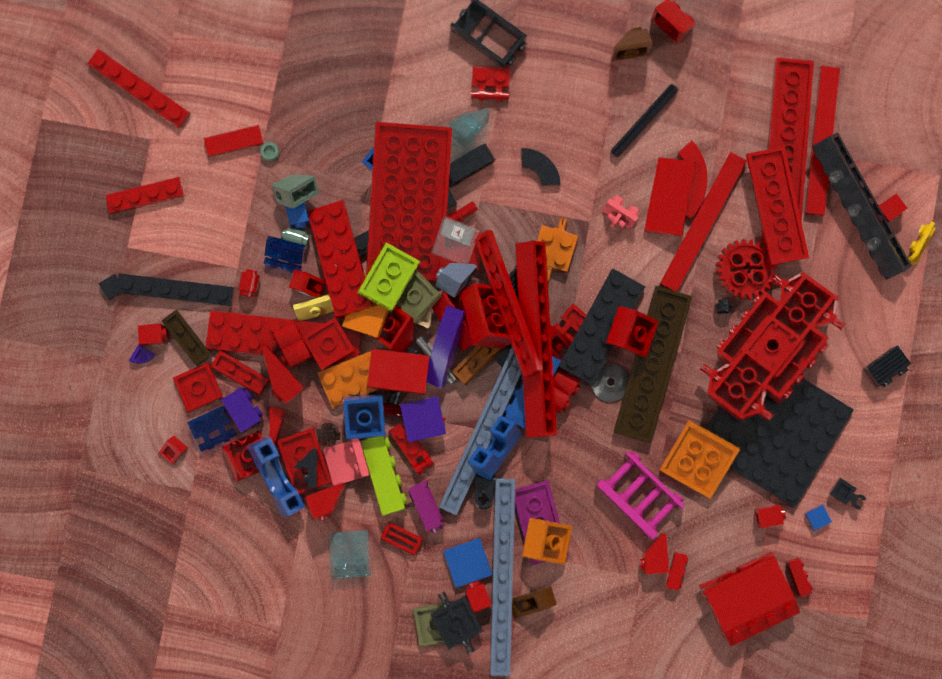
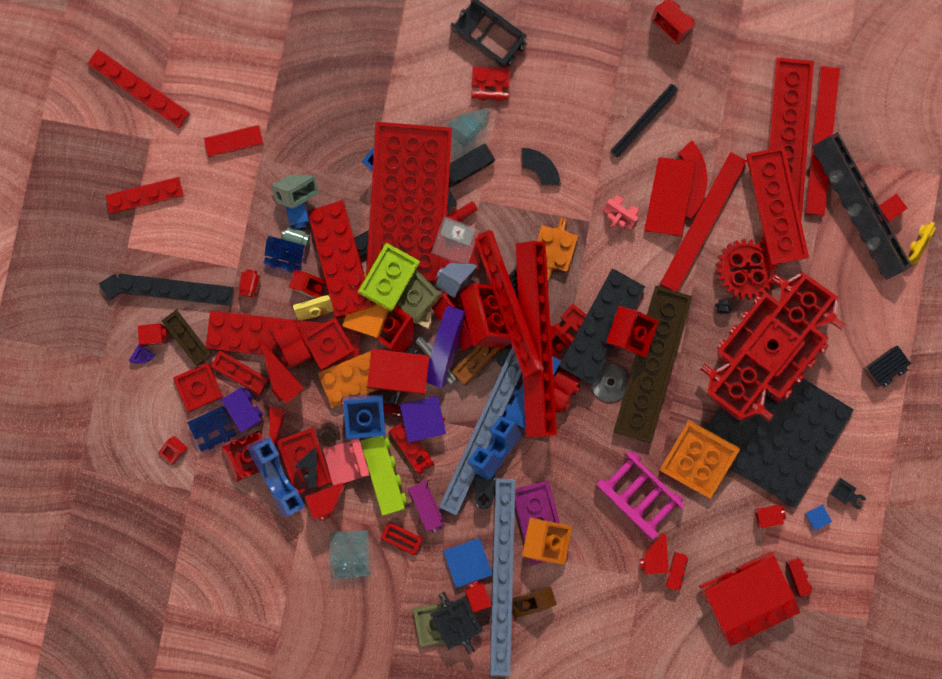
sand green tile [260,142,280,162] -> none
reddish brown slope [611,27,653,61] -> none

